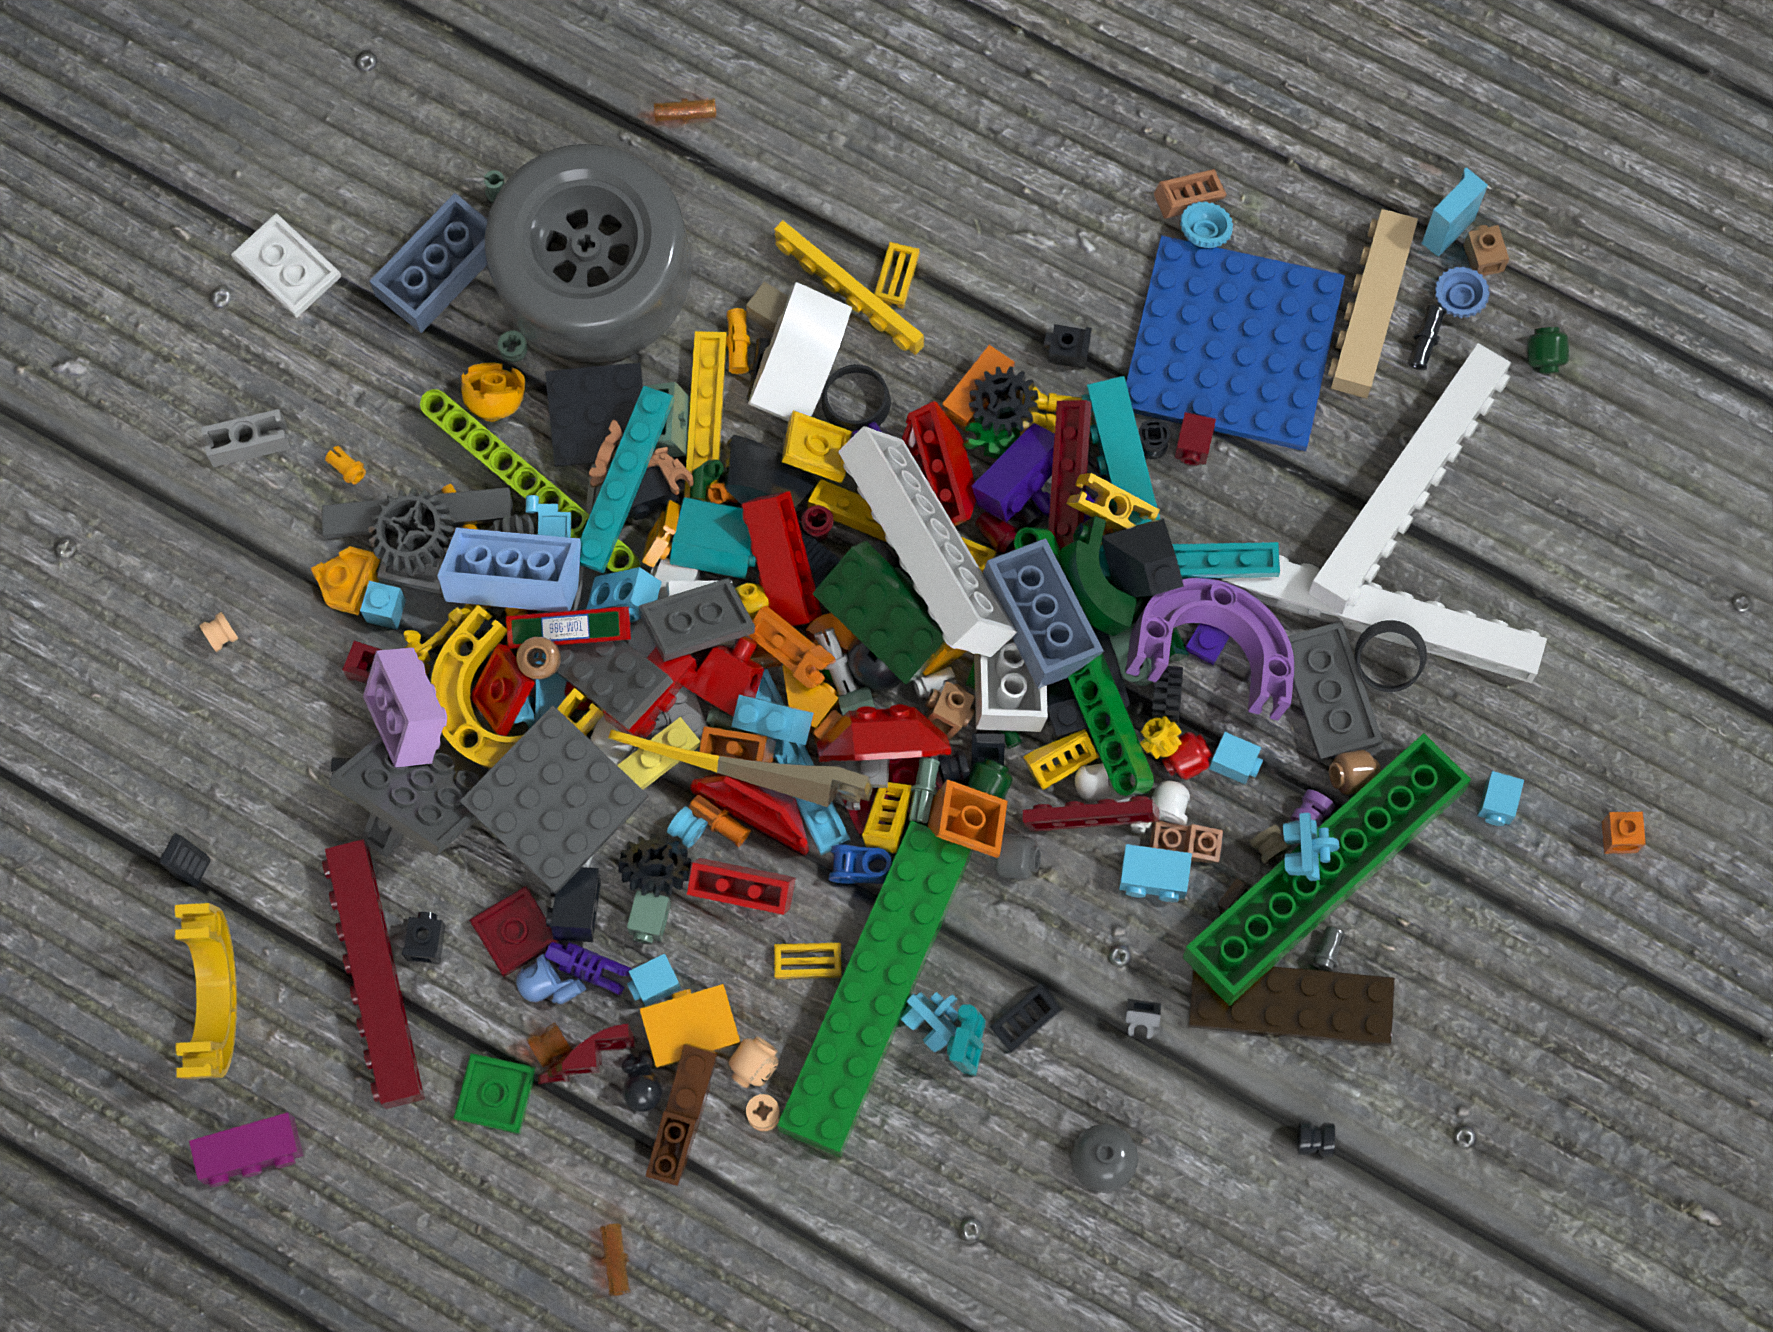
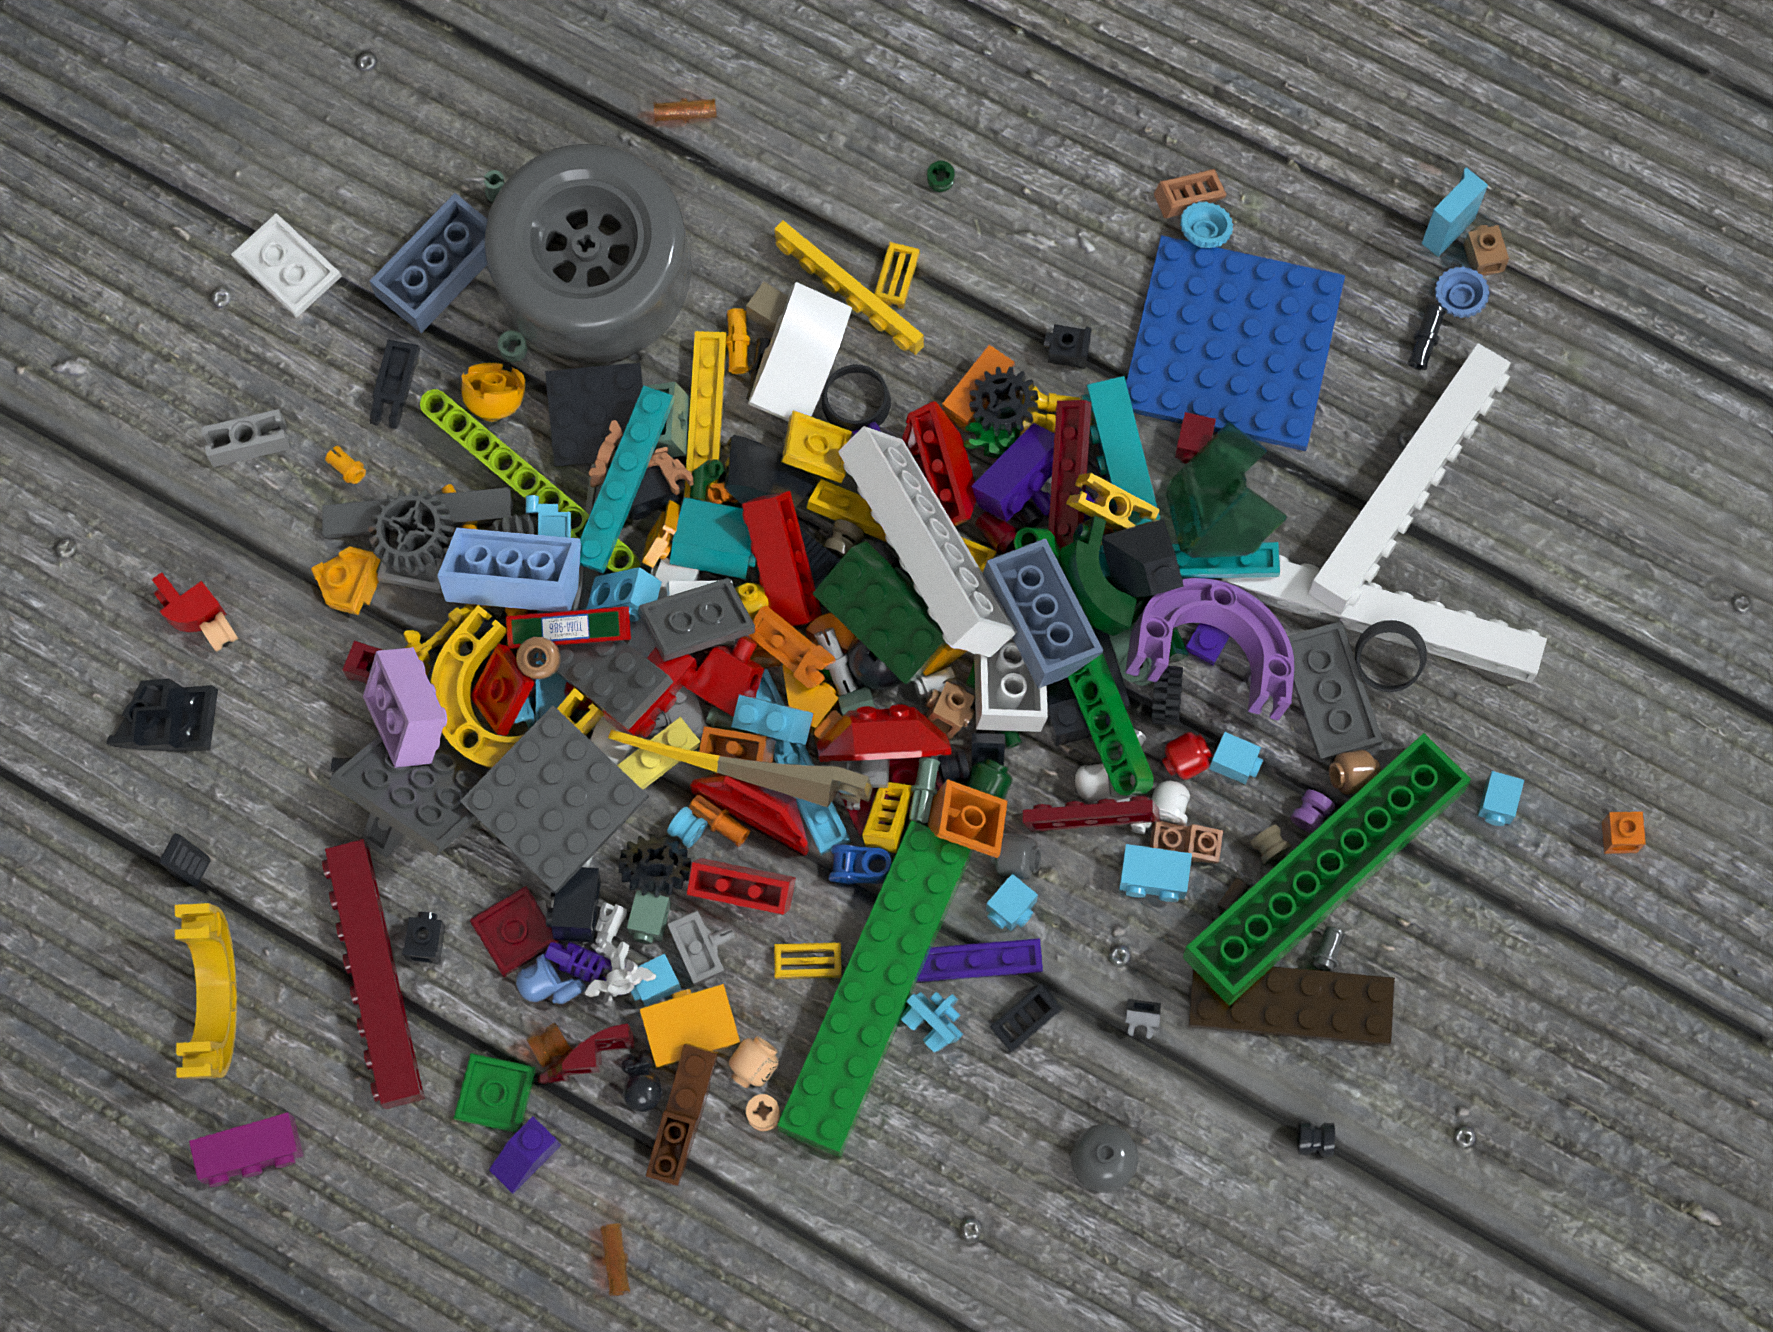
medium azure brick [360,581,406,629] -> none
dark red cone [801,505,834,542] -> none
teal plate [947,1004,986,1076] -> none
yellow slope [1023,729,1099,790] -> none
black wheel [1139,419,1170,460] -> none
yellow gear [1140,716,1182,759] -> none
medium azure hips [1283,812,1339,881] -> none
tan brick [1328,209,1418,398] -> none
dark green head [1527,327,1569,374] -> none
none -> black slope [107,678,218,751]
none -> red brick [151,572,226,632]
none -> black hinge [370,340,420,429]
none -> dark purple slope [489,1116,561,1194]
none -> white piece [585,902,656,1006]
none -> light grey plate [668,911,735,986]
none -> dark tan wheel [824,519,864,560]
none -> dark purple tile [917,938,1043,983]
none -> dark green bush [927,160,955,192]
none -> medium azure brick [986,874,1038,931]
none -> clear green windscreen [1166,422,1287,558]

